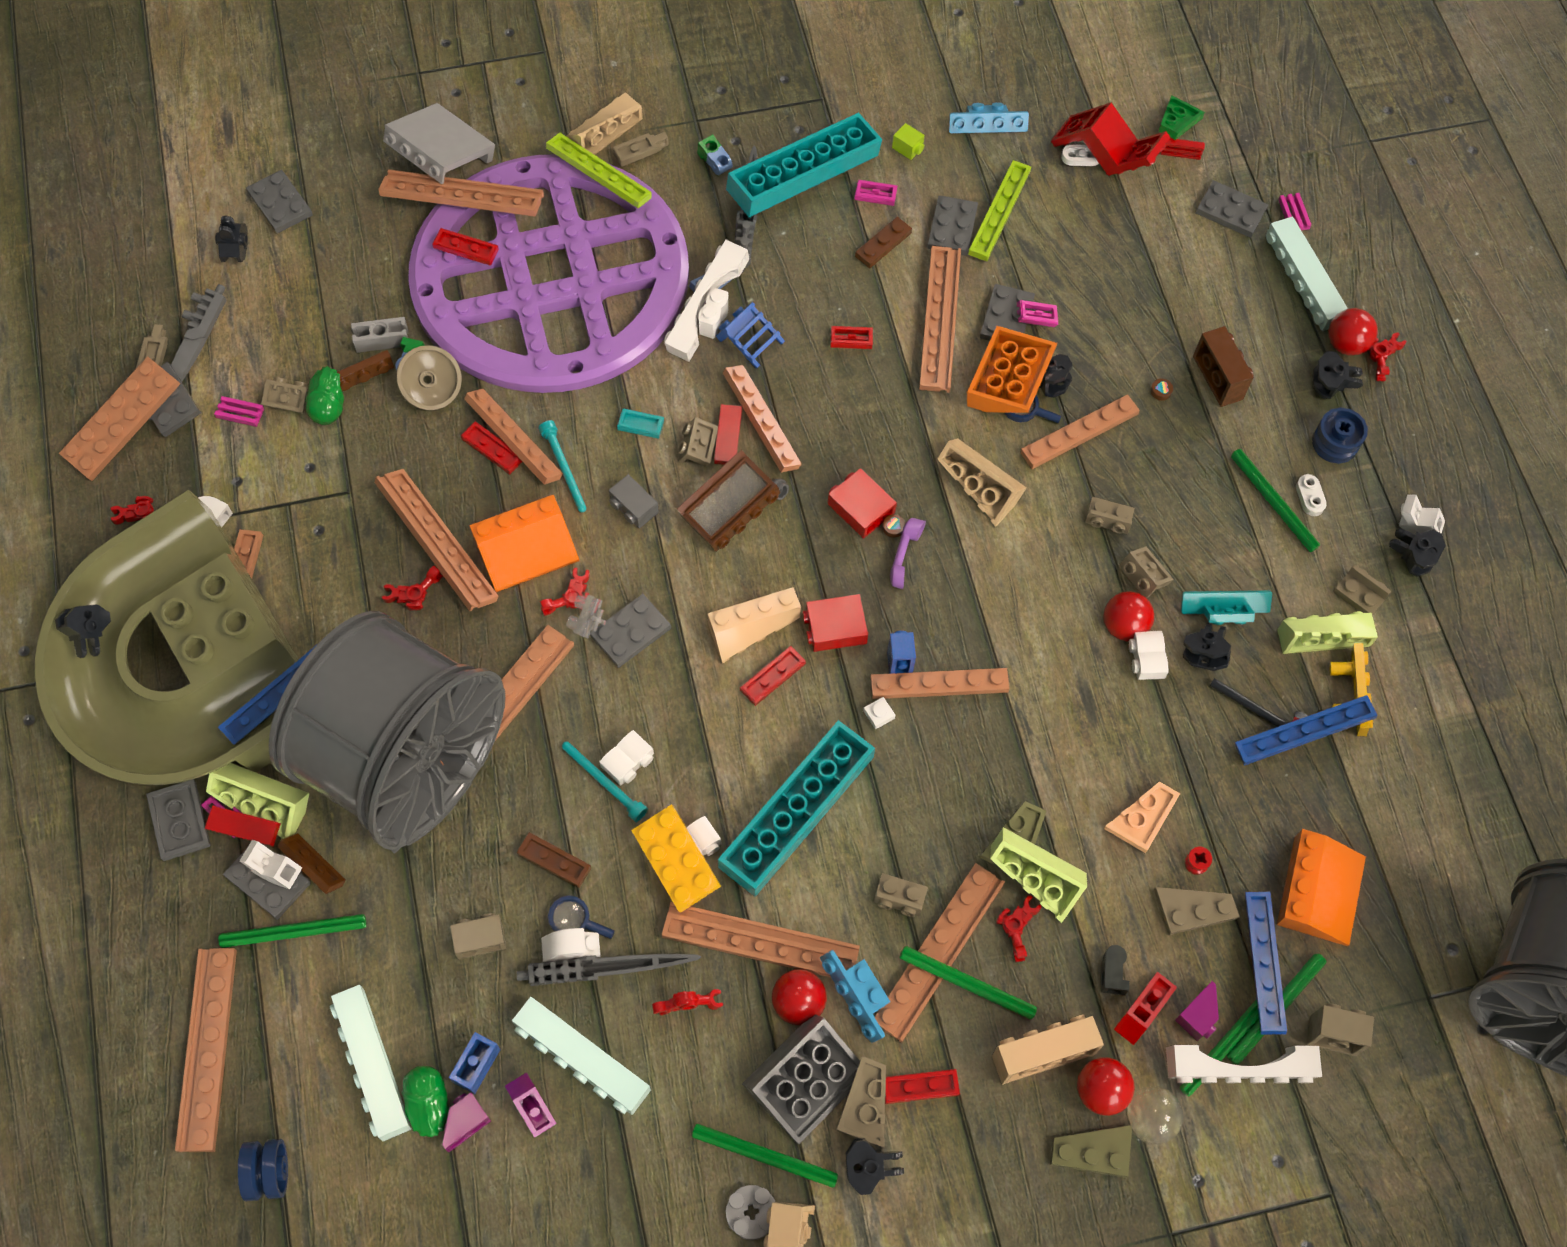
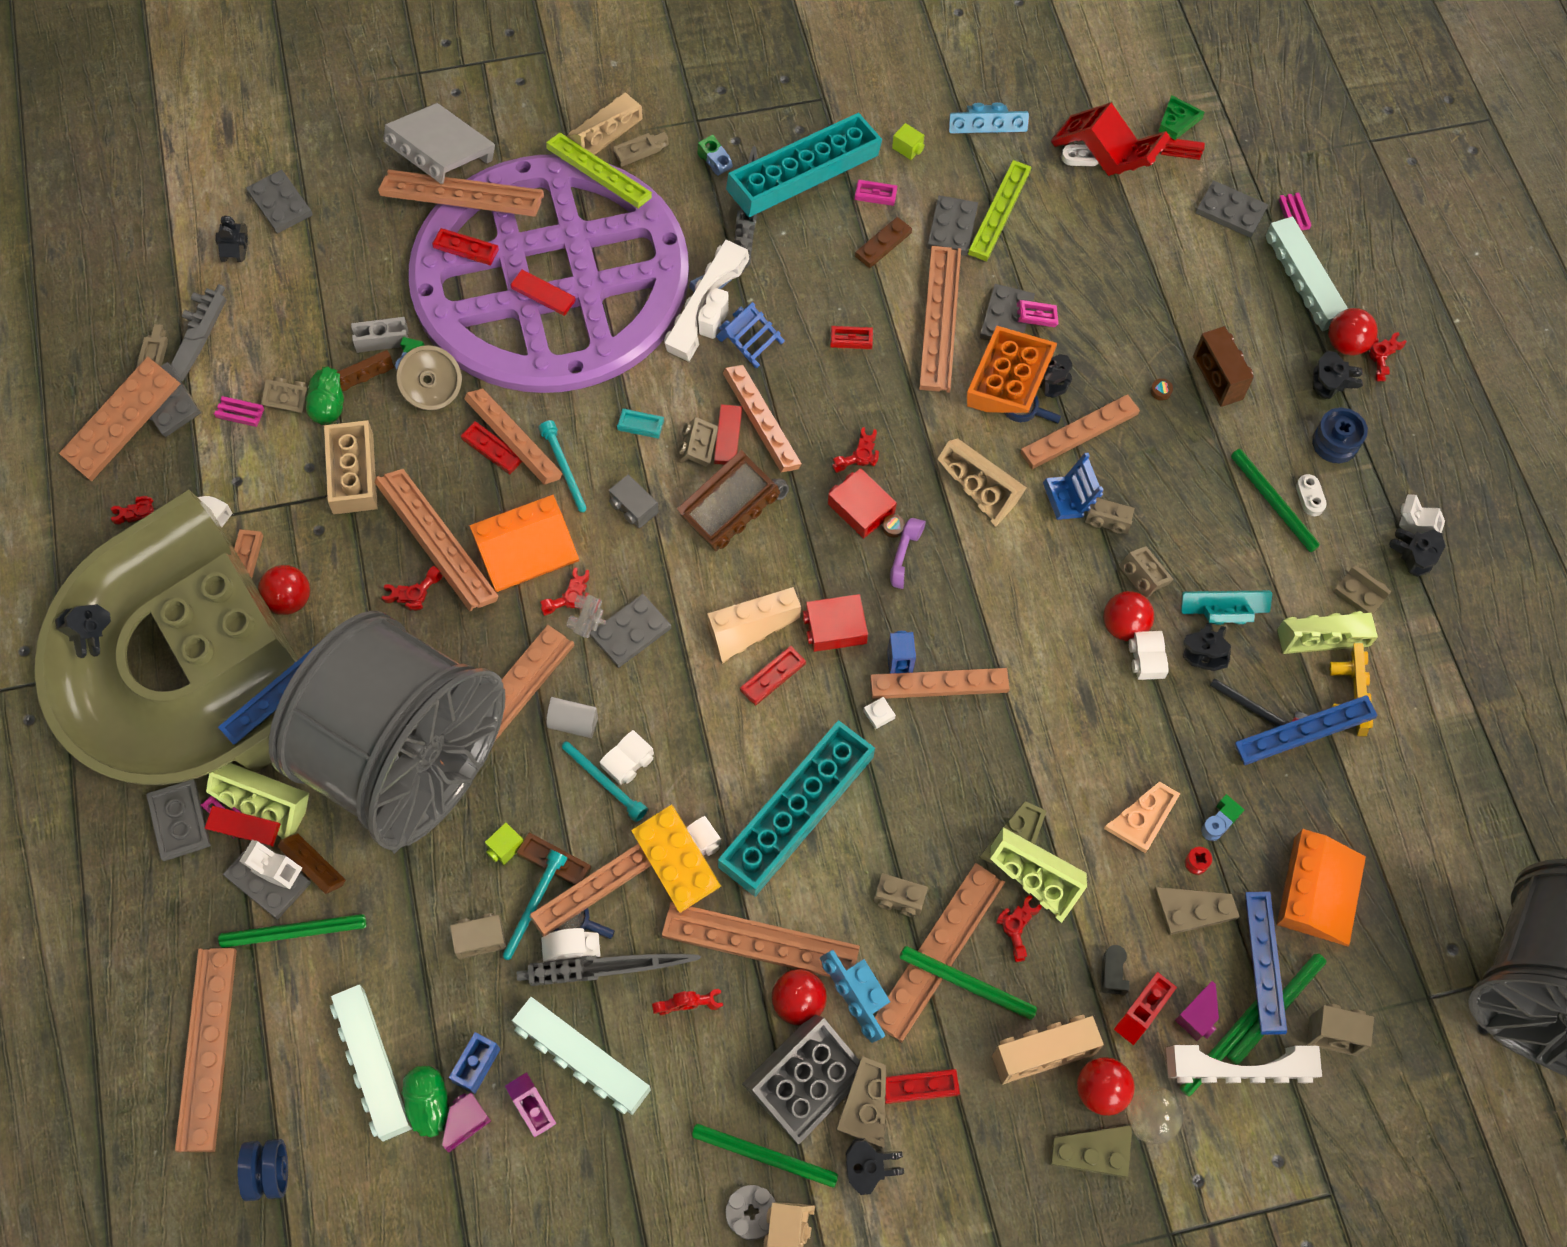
none -> red piece [258,565,310,615]
none -> tan brick [324,420,378,514]
none -> lime brick [485,823,523,865]
none -> teal piece [503,849,567,960]
none -> red tile [510,269,576,316]
none -> nougat plate [530,843,651,937]
none -> light grey brick [547,697,598,738]
none -> red piece [832,427,879,473]
none -> blue plate [1043,453,1103,520]
none -> leg [1201,794,1245,841]

